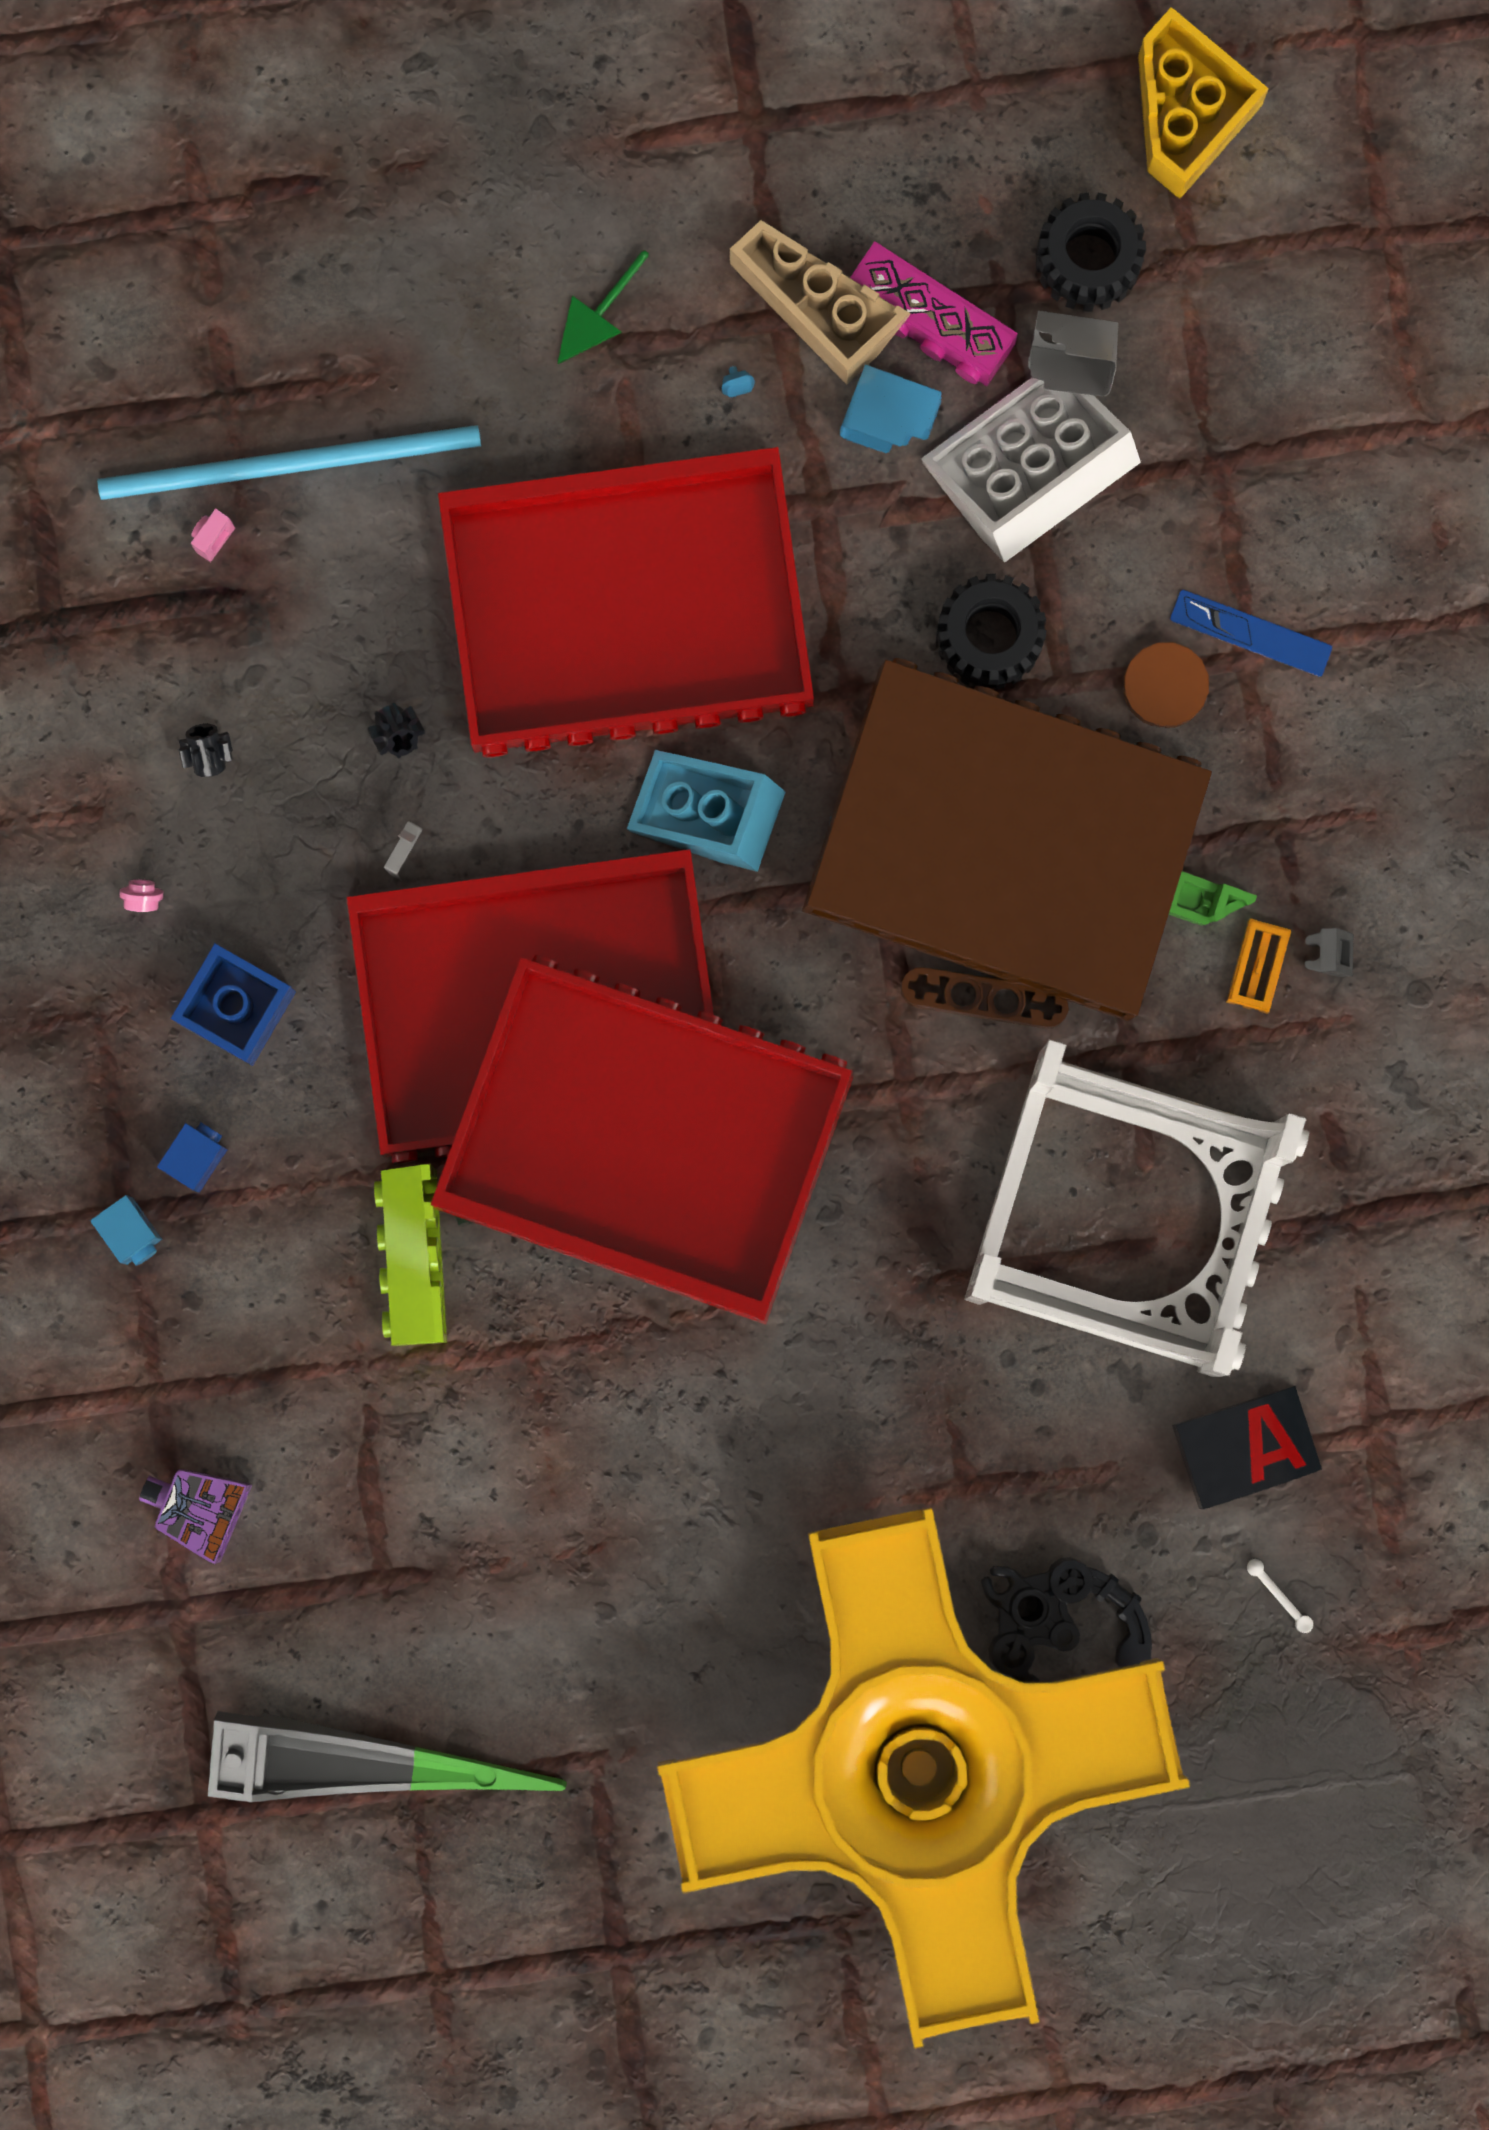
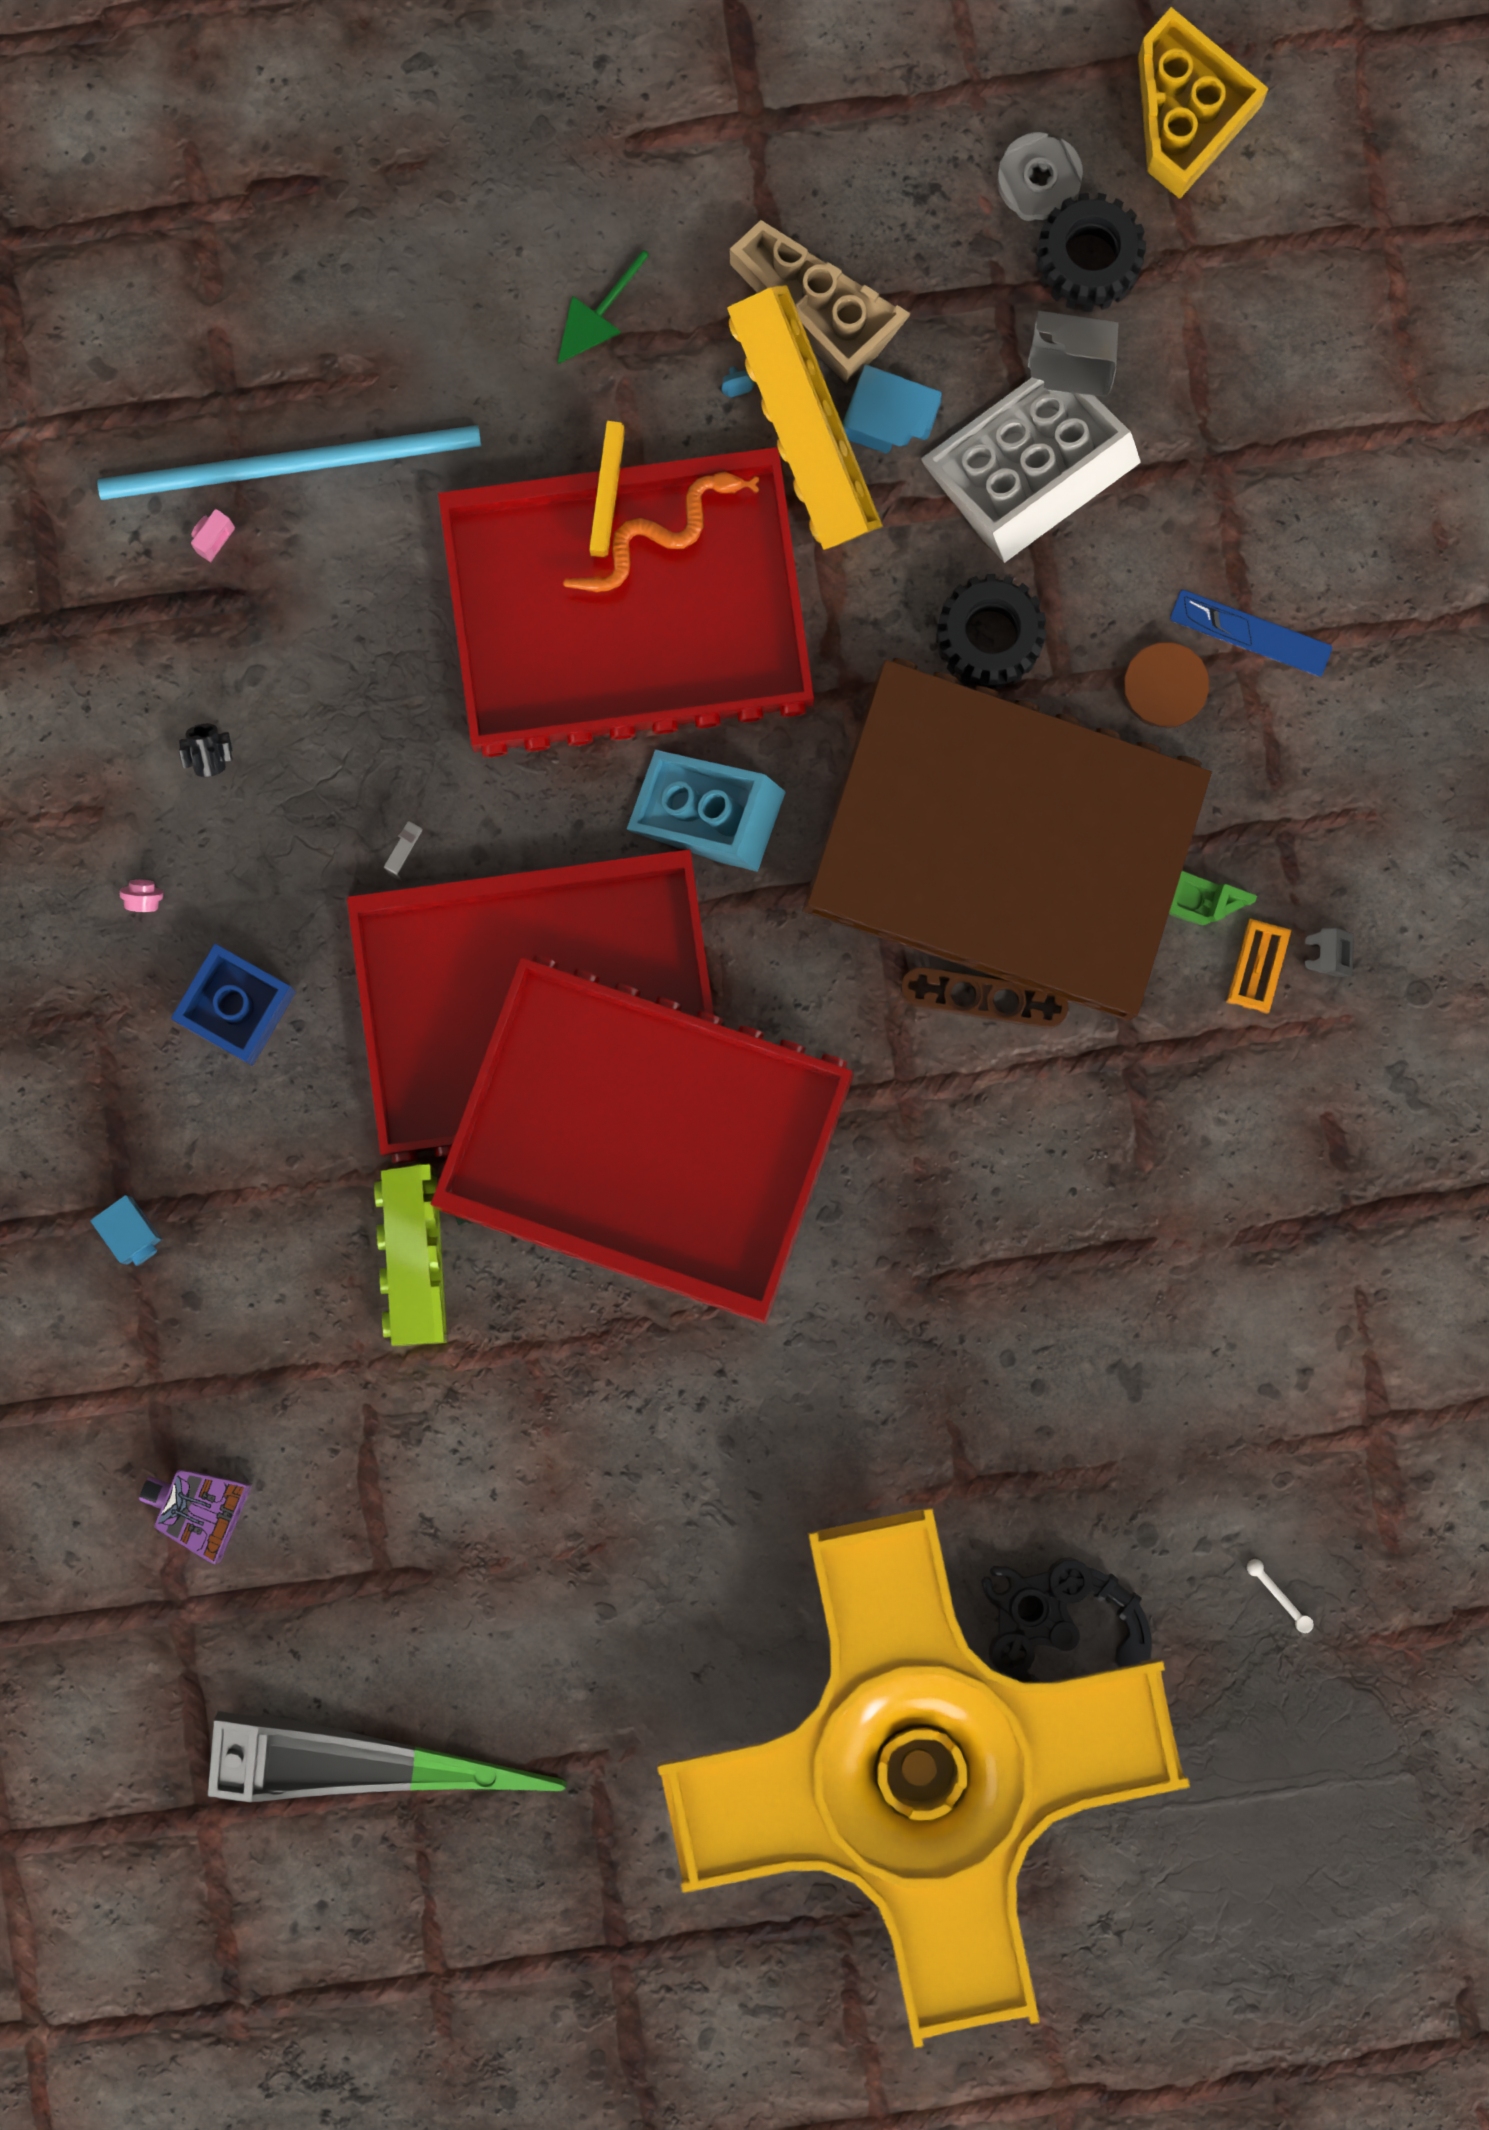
blue brick [157,1122,228,1193] -> none
black gear [368,703,425,758] -> none
dark pink brick [850,241,1018,386] -> none
white arch [964,1040,1309,1377] -> none
black slope [1172,1386,1322,1510] -> none
none -> orange animal [563,472,759,592]
none -> yellow tile [589,421,625,558]
none -> yellow brick [727,285,883,550]
none -> light grey plate [997,132,1083,221]

